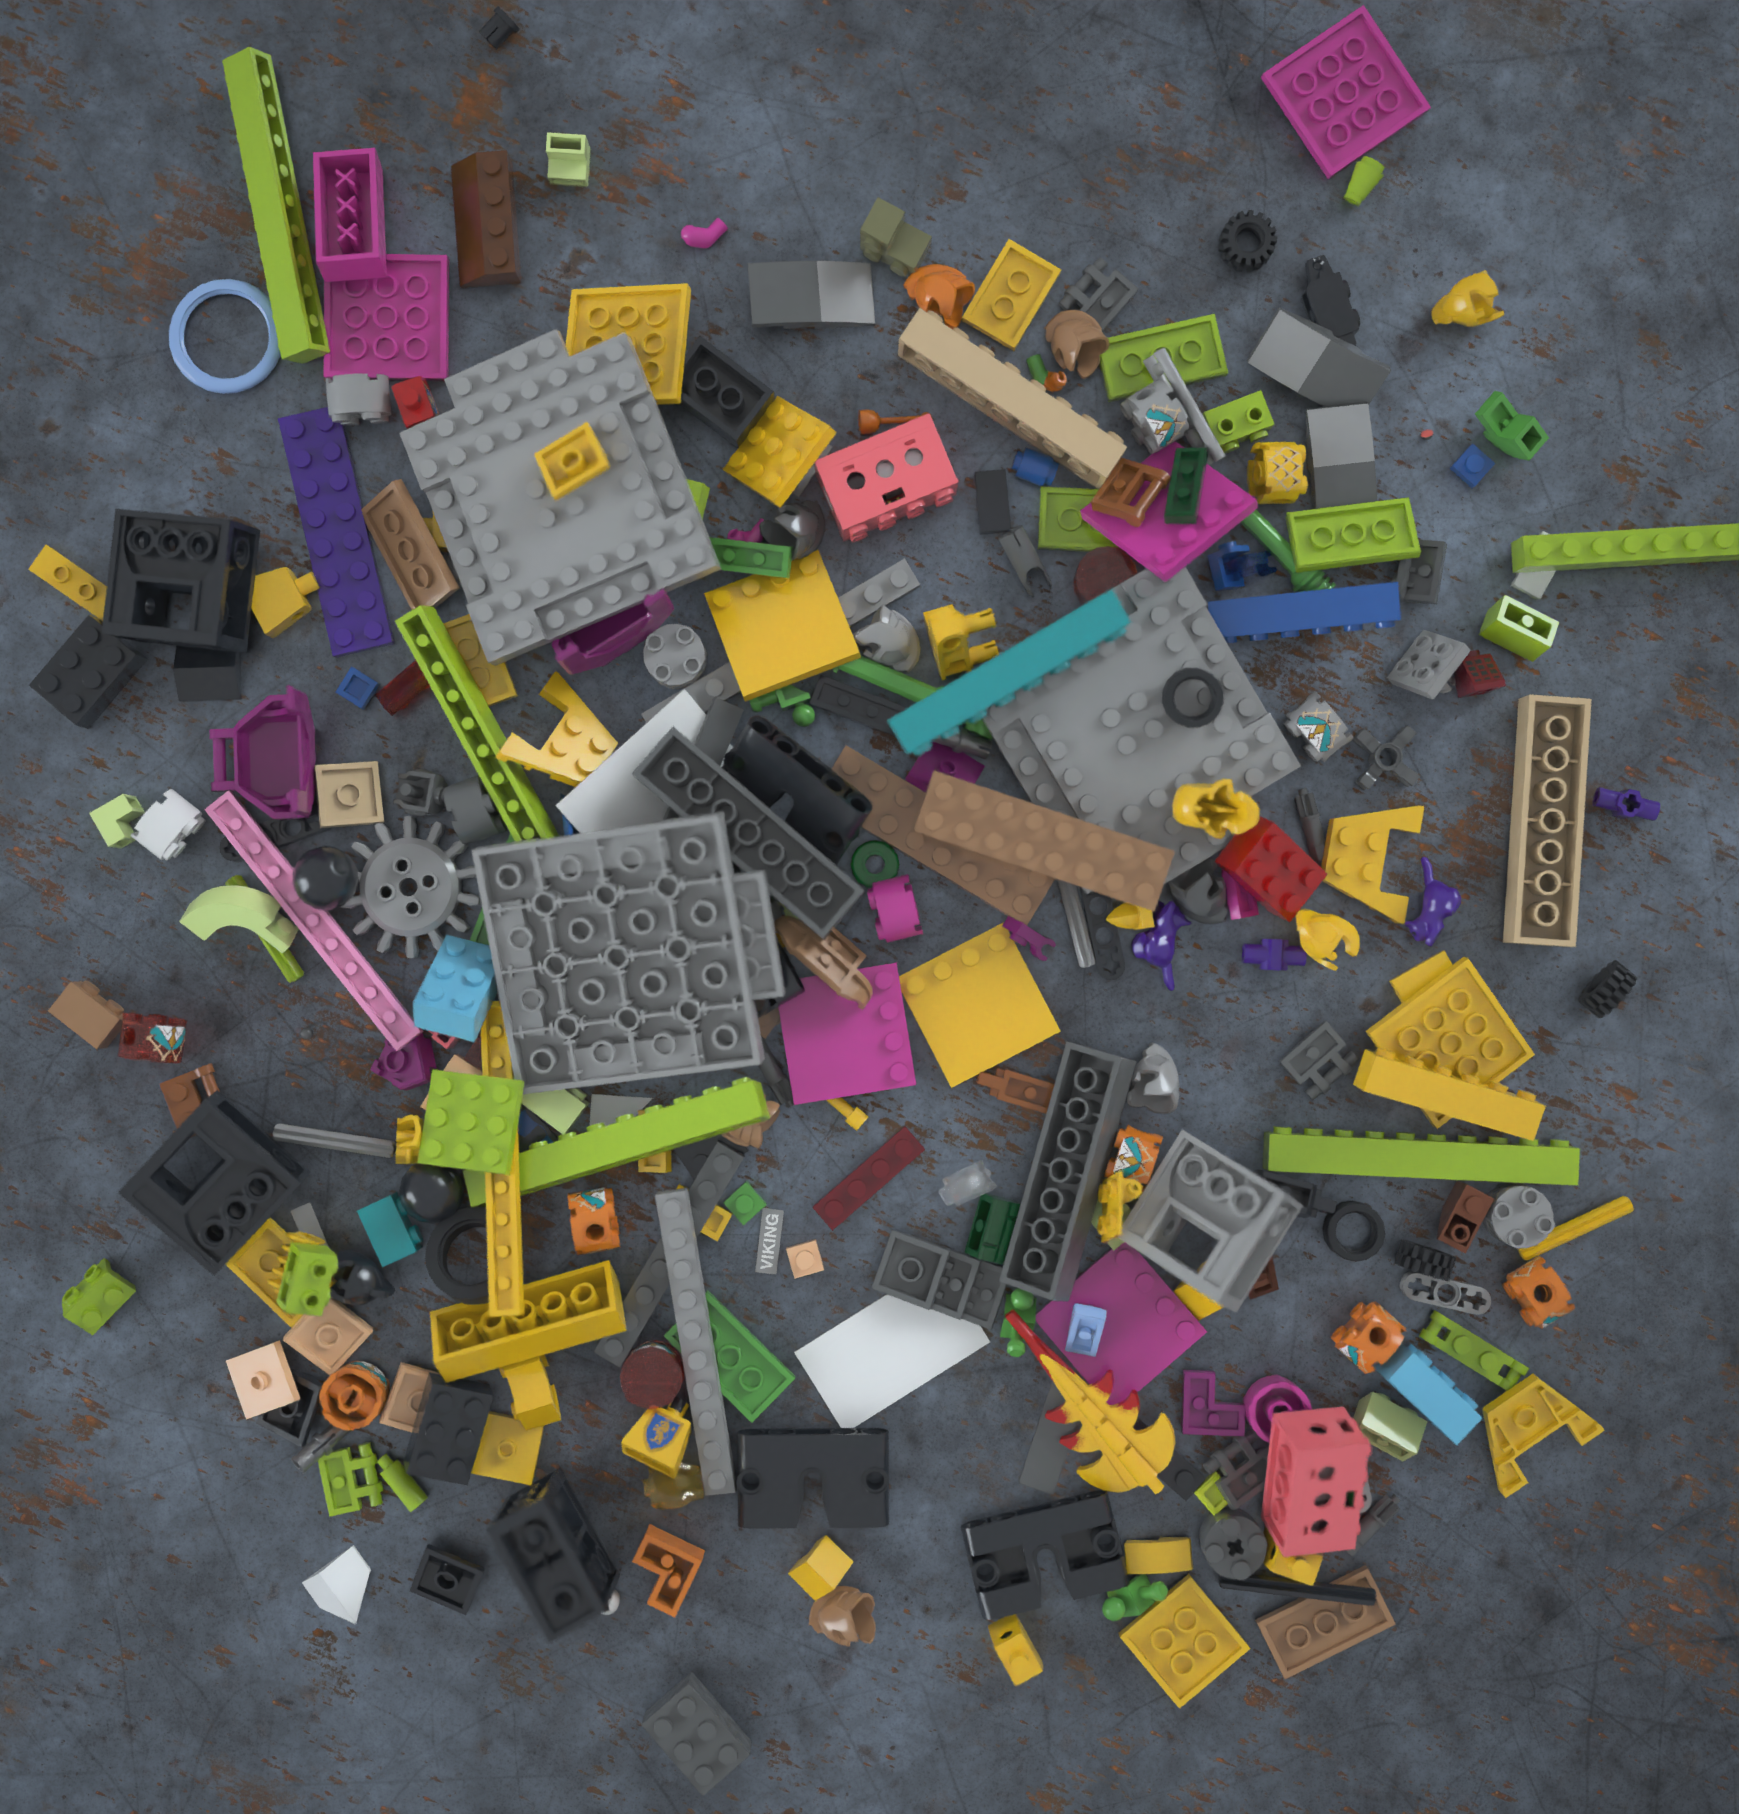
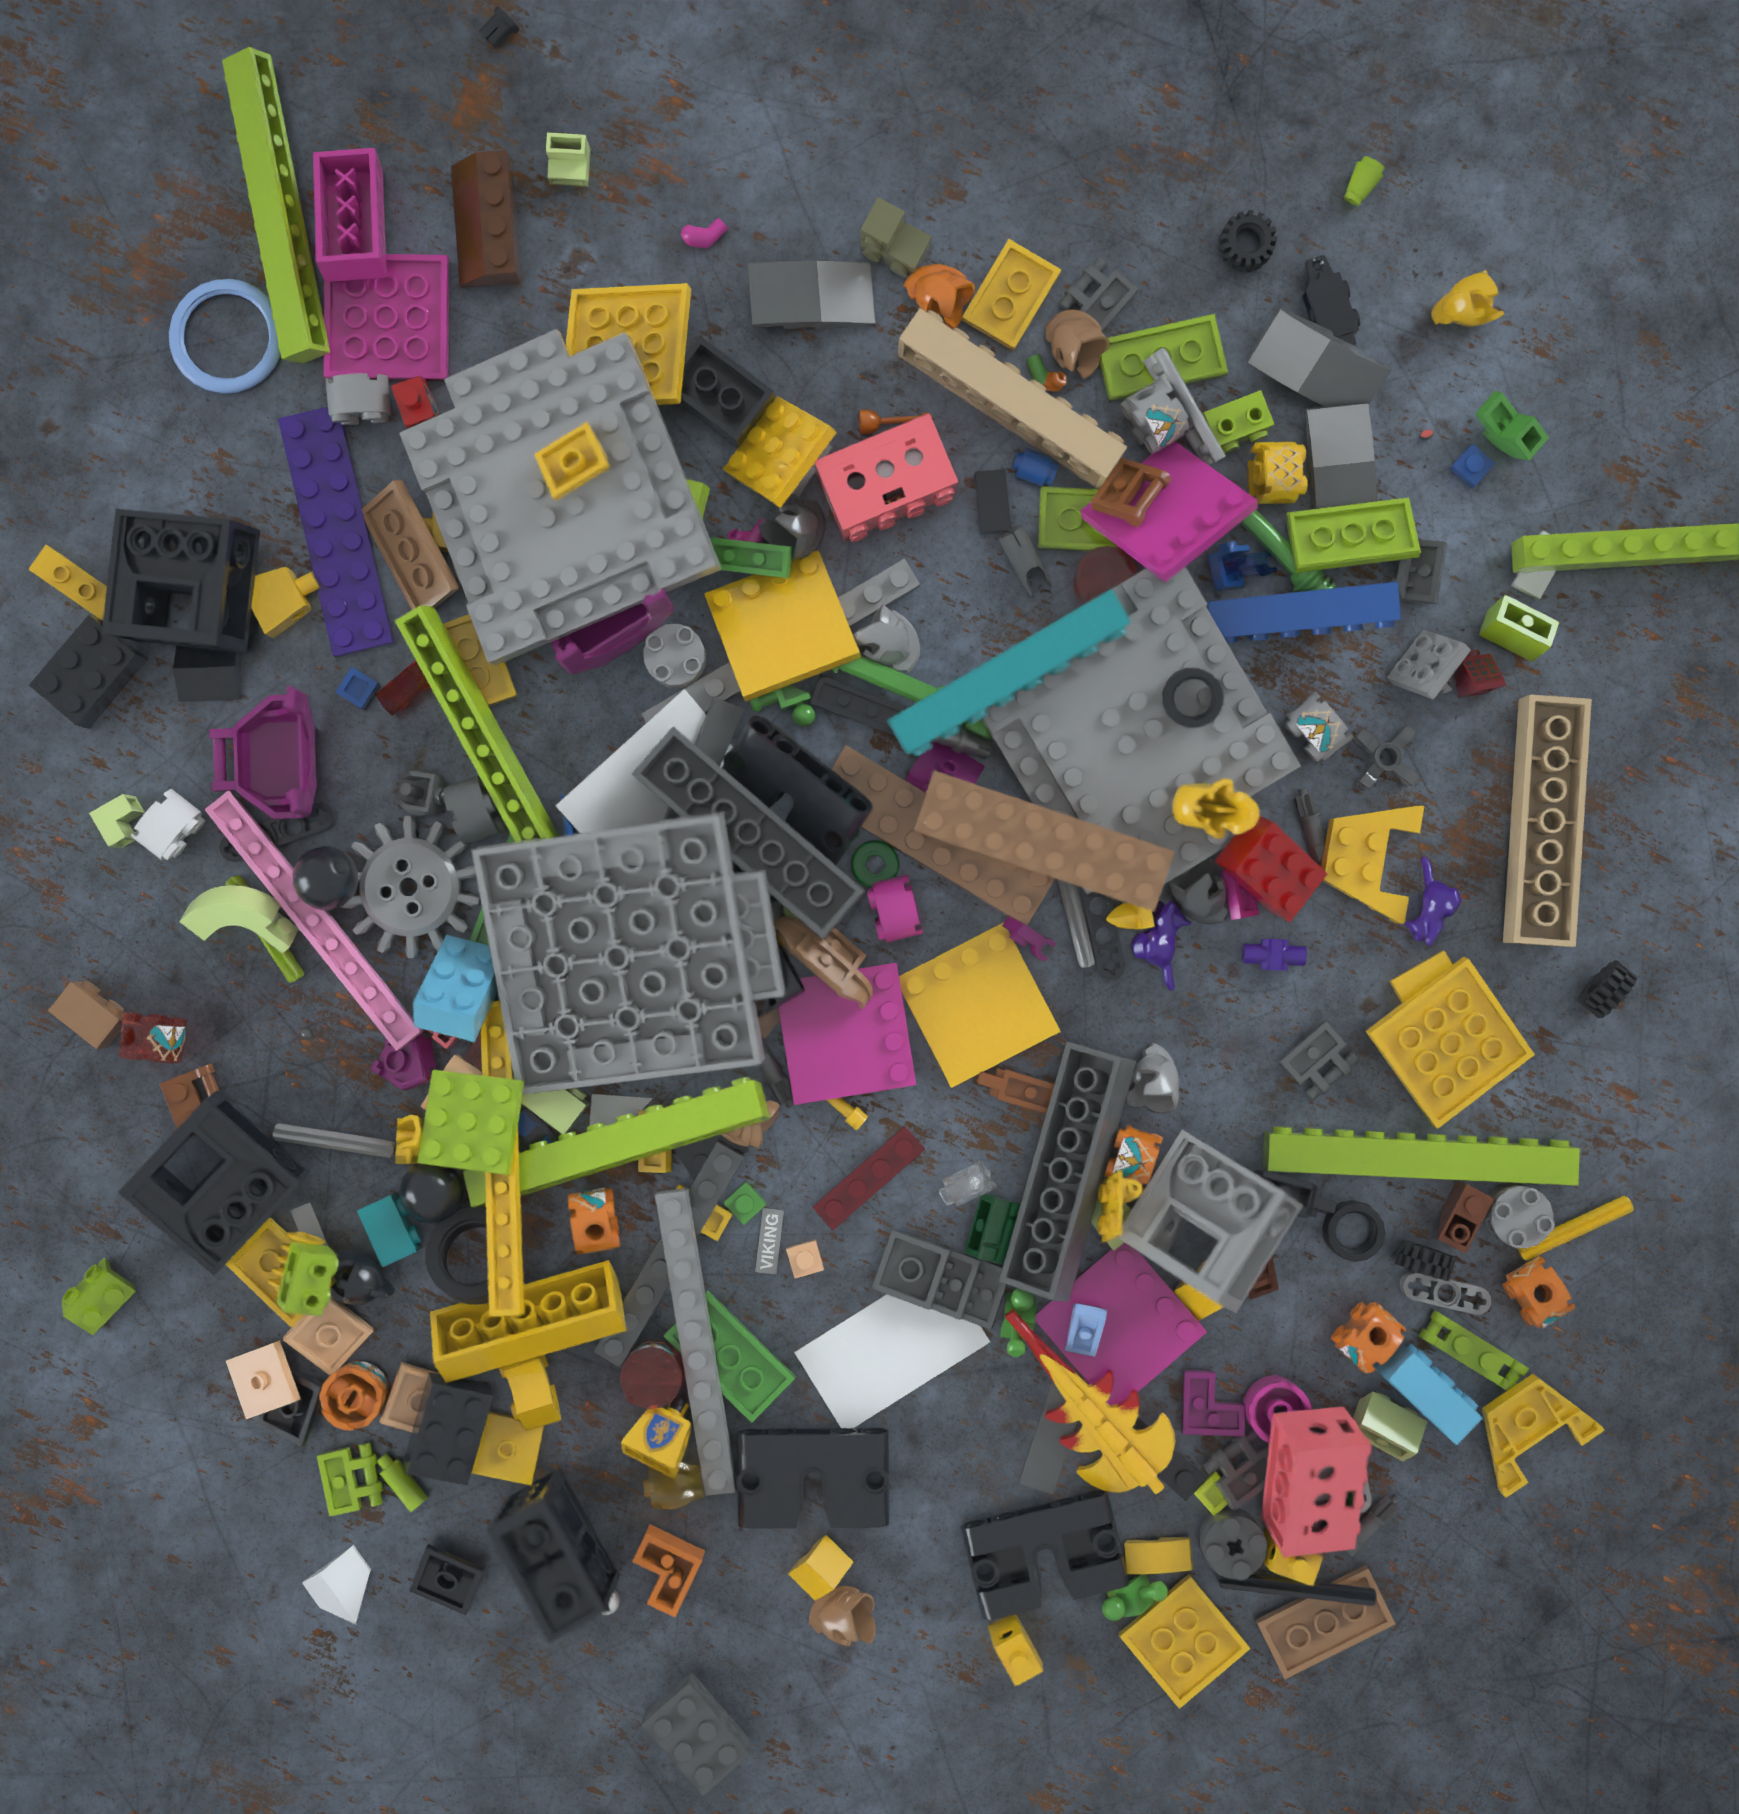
flat silver pin [291,1424,353,1473] -> none
tan plate [314,761,384,828] -> none
yellow wing [495,671,618,787] -> none
yellow piece [923,604,999,681] -> none
dark green tile [1164,448,1208,524] -> none
dark pink plate [1261,5,1431,179] -> none
yellow helmet [1296,909,1360,971] -> none
yellow brick [1353,1047,1546,1141] -> none
dark purple axle [1592,787,1660,821] -> none

